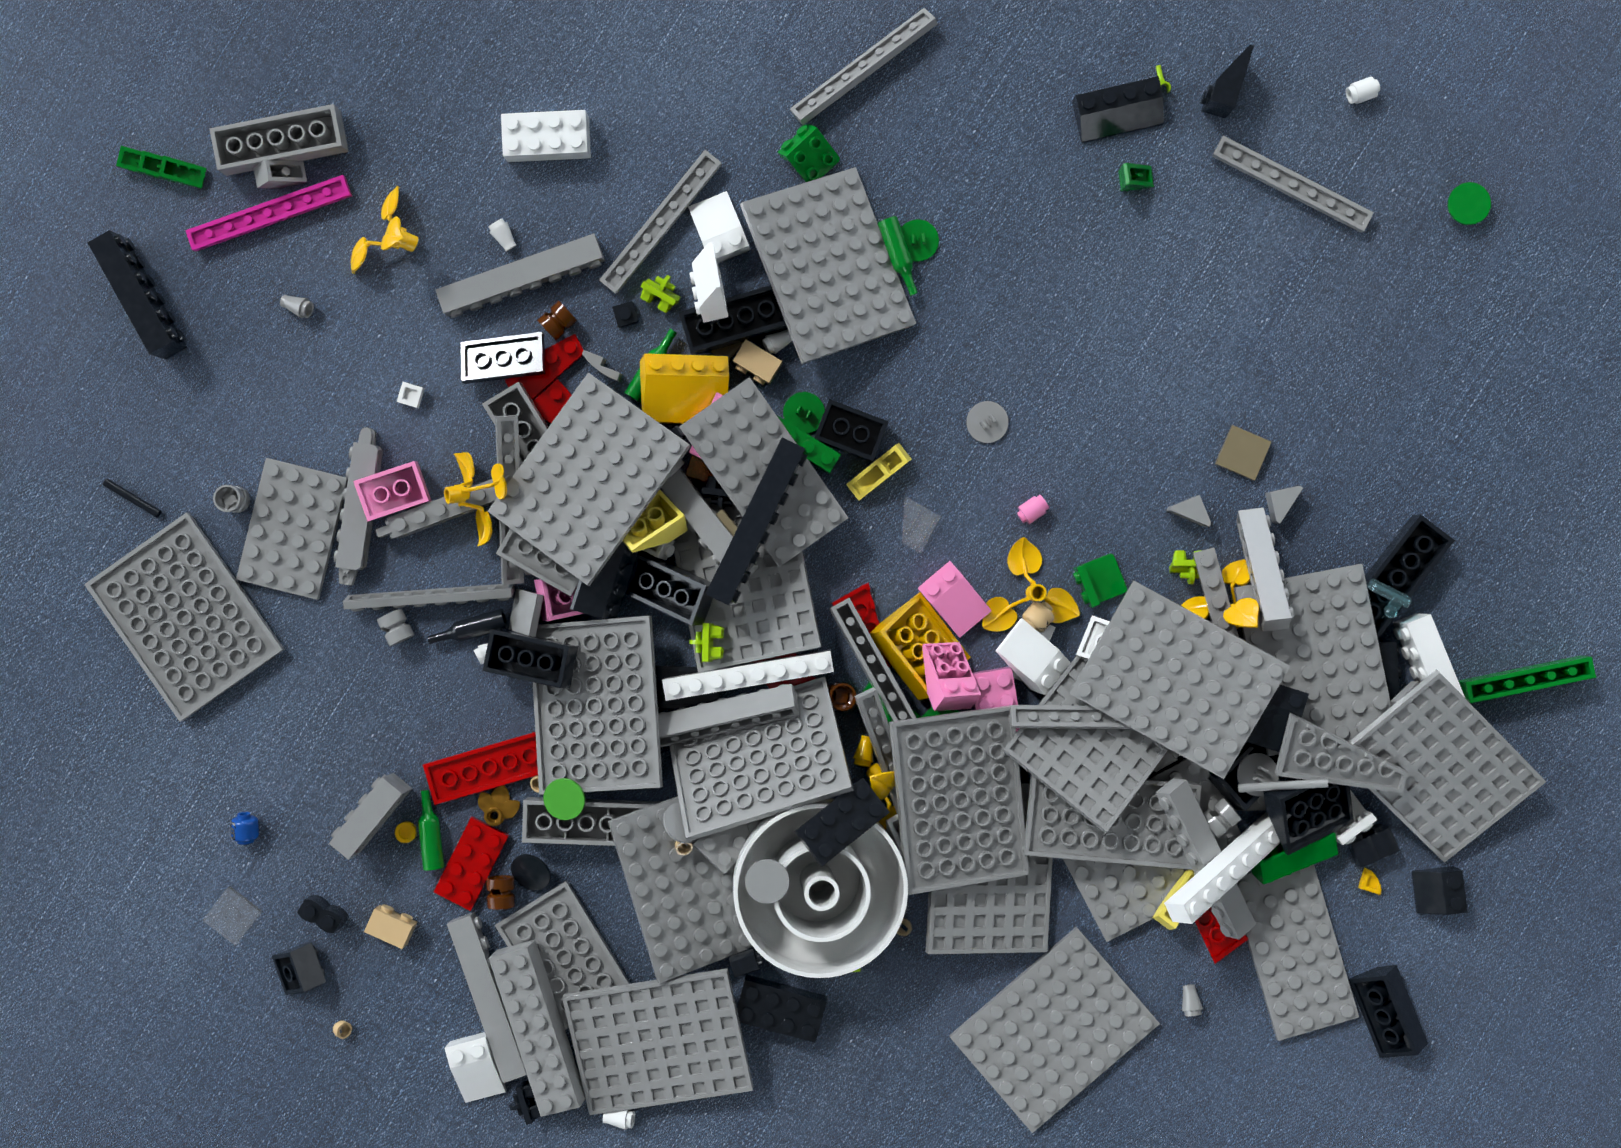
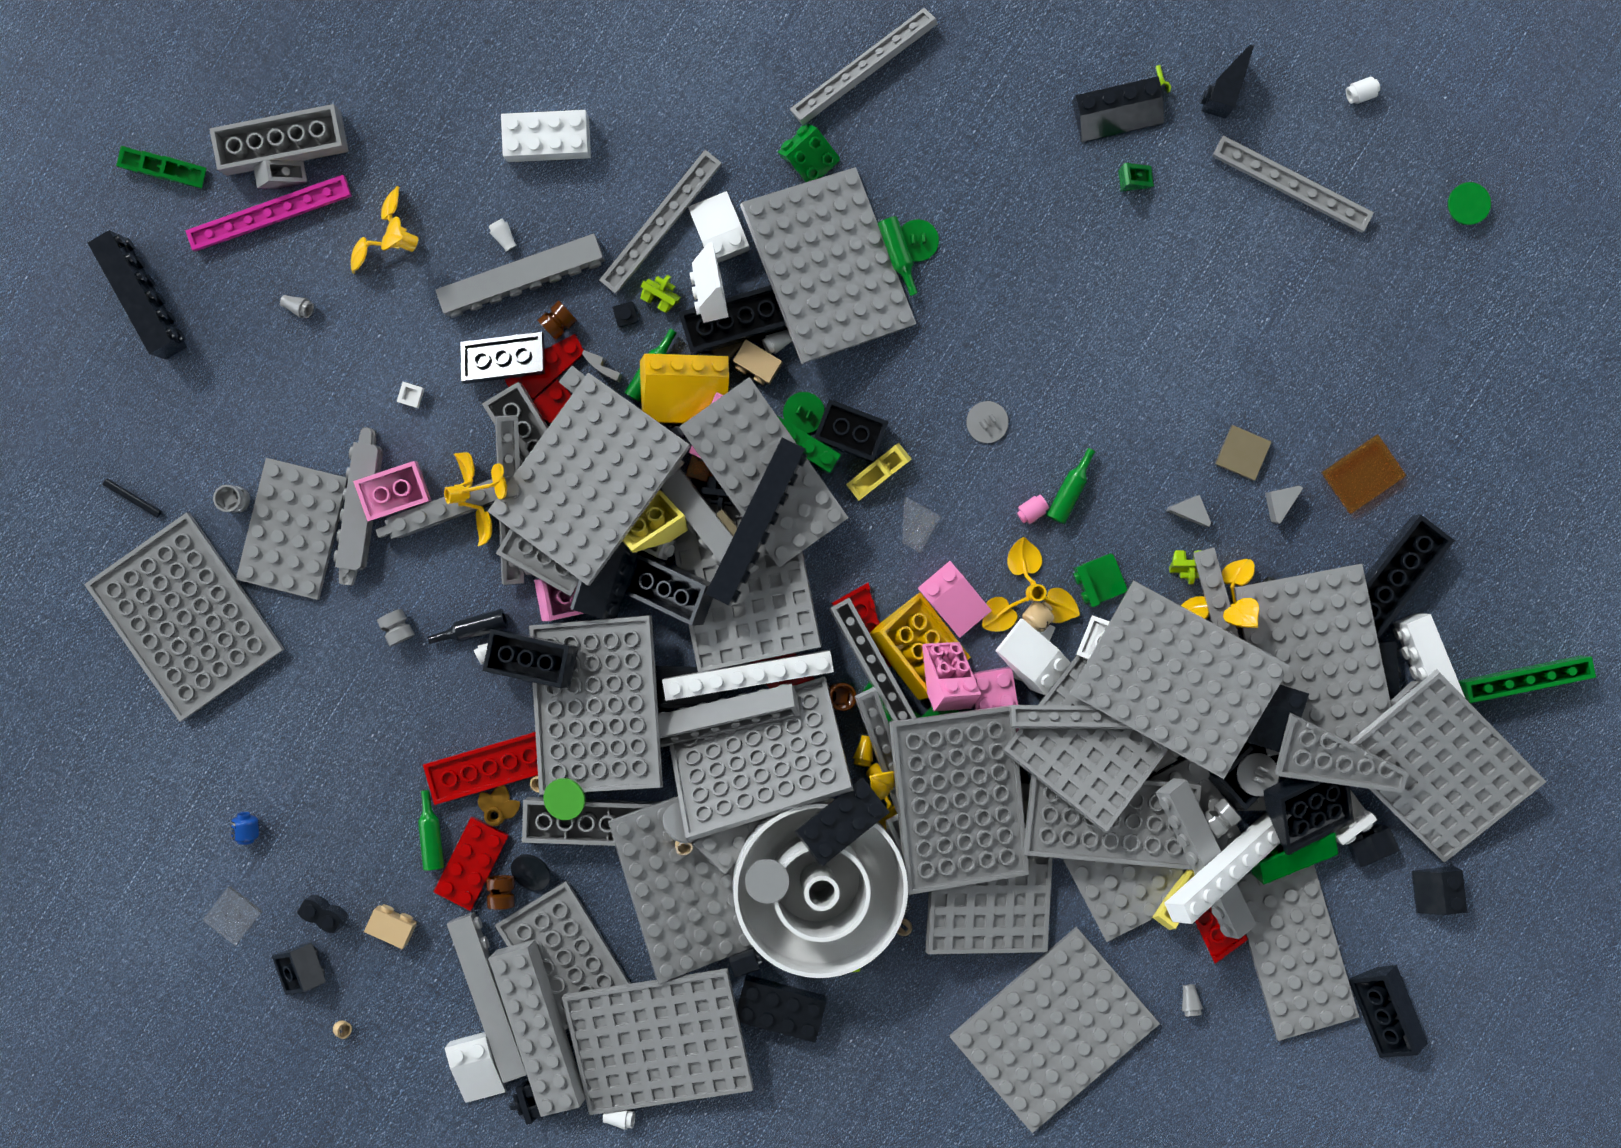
light grey brick [329,773,413,860] -> none
light grey plate [343,584,515,612] -> none
yellow tile [395,821,417,843] -> none
light grey tile [508,589,544,637] -> none
lime hips [689,623,724,662] -> none
brick [1236,507,1294,631] -> none
light grey bar [1238,779,1328,792] -> none
yellow tile [1358,868,1381,895] -> none
clear light blue piece [1367,578,1412,618] -> none
none -> light grey brick [559,366,585,393]
none -> green piece [1046,448,1096,525]
none -> clear orange piece [1321,434,1407,514]

